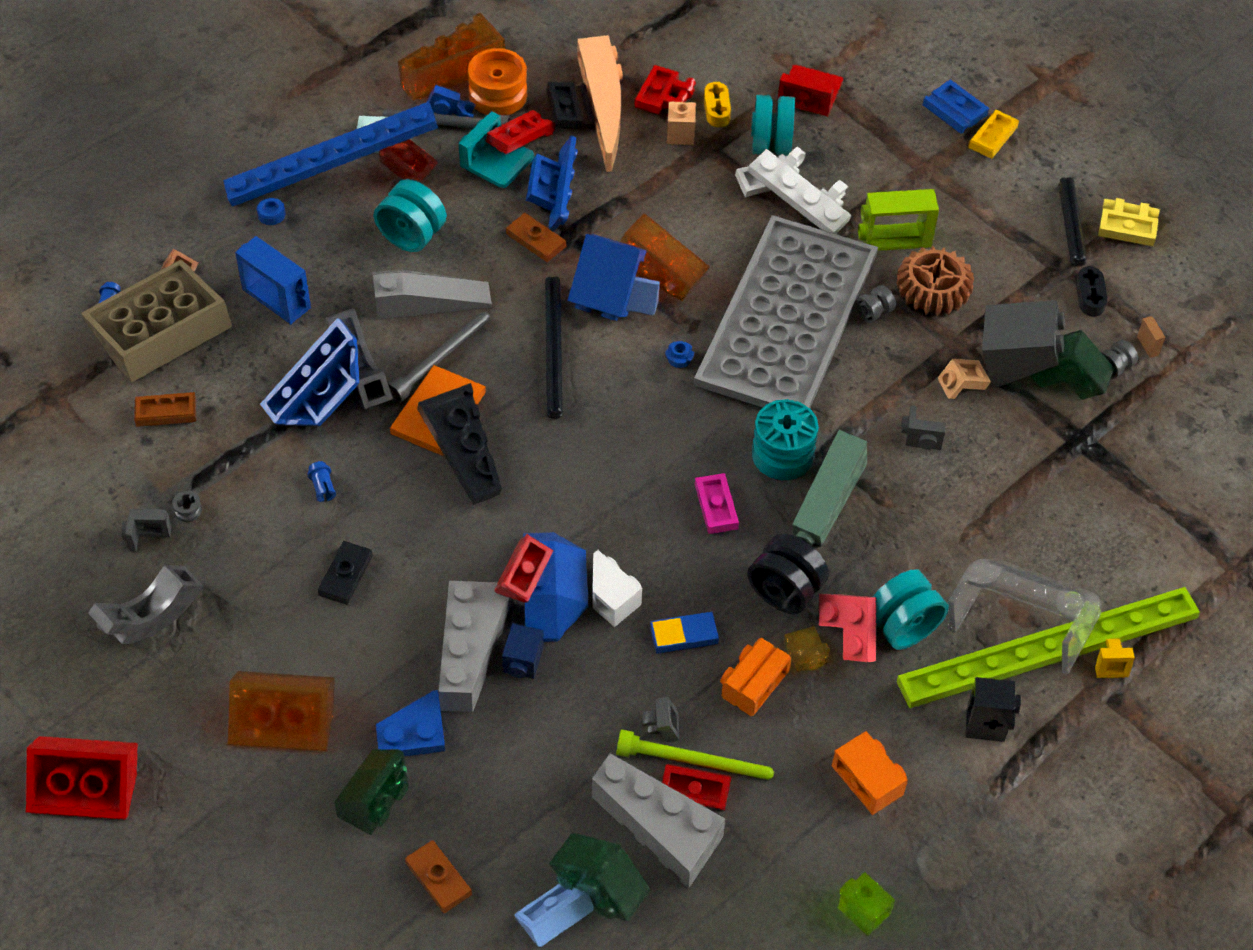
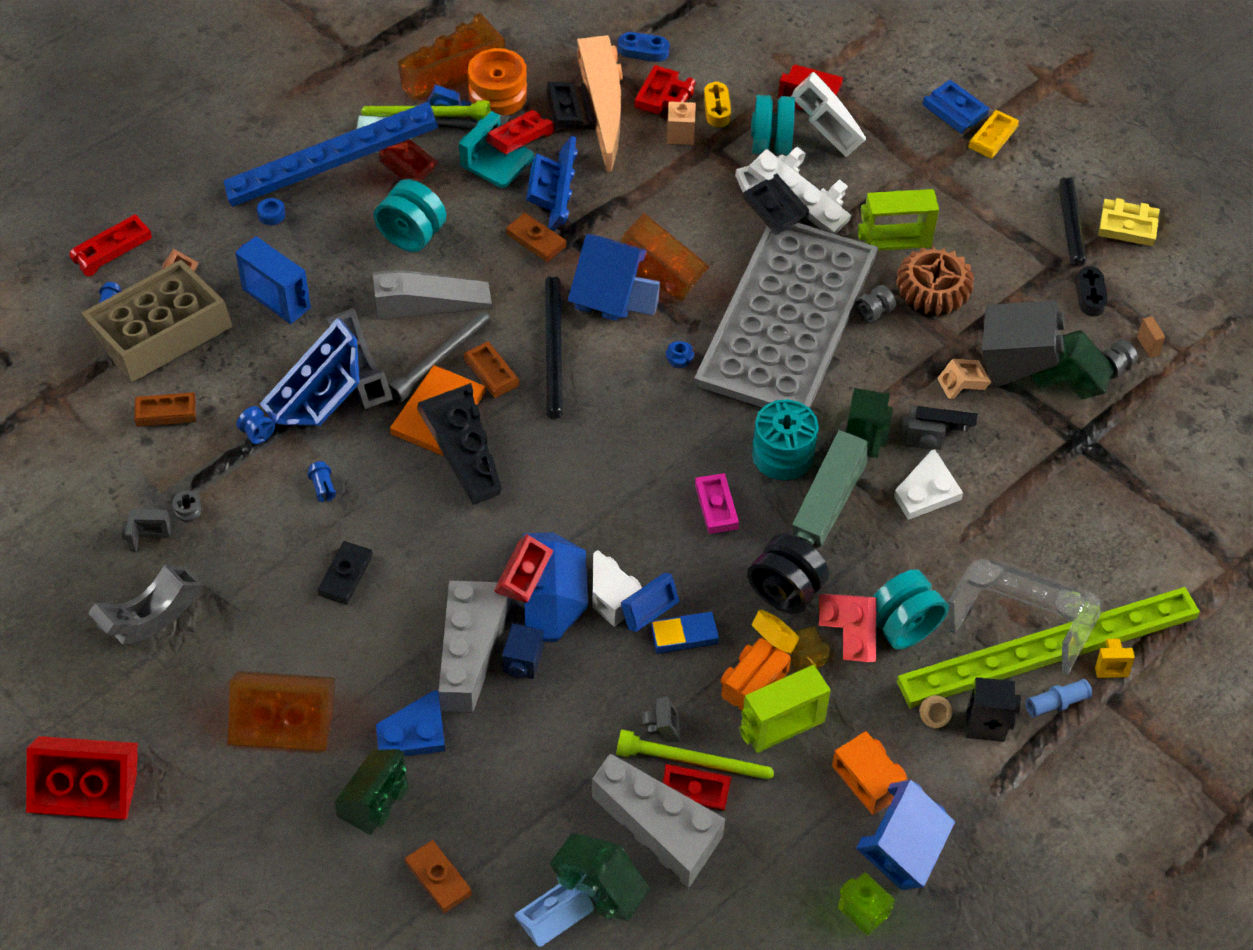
none -> red plate [69,214,152,276]
none -> blue wheel [236,406,275,444]
none -> lime piece [361,100,490,122]
none -> dark orange plate [463,341,519,399]
none -> blue plate [618,32,669,62]
none -> blue tile [621,573,680,632]
none -> lime window [739,664,831,753]
none -> black plate [744,173,809,235]
none -> yellow beam [752,610,799,653]
none -> white slope [791,72,866,157]
none -> clear green brick [846,388,893,458]
none -> panel [856,779,955,890]
none -> white wing [894,450,963,520]
none -> black plate [916,406,978,432]
none -> tan plate [919,695,952,728]
none -> medium blue pin [1025,679,1092,717]

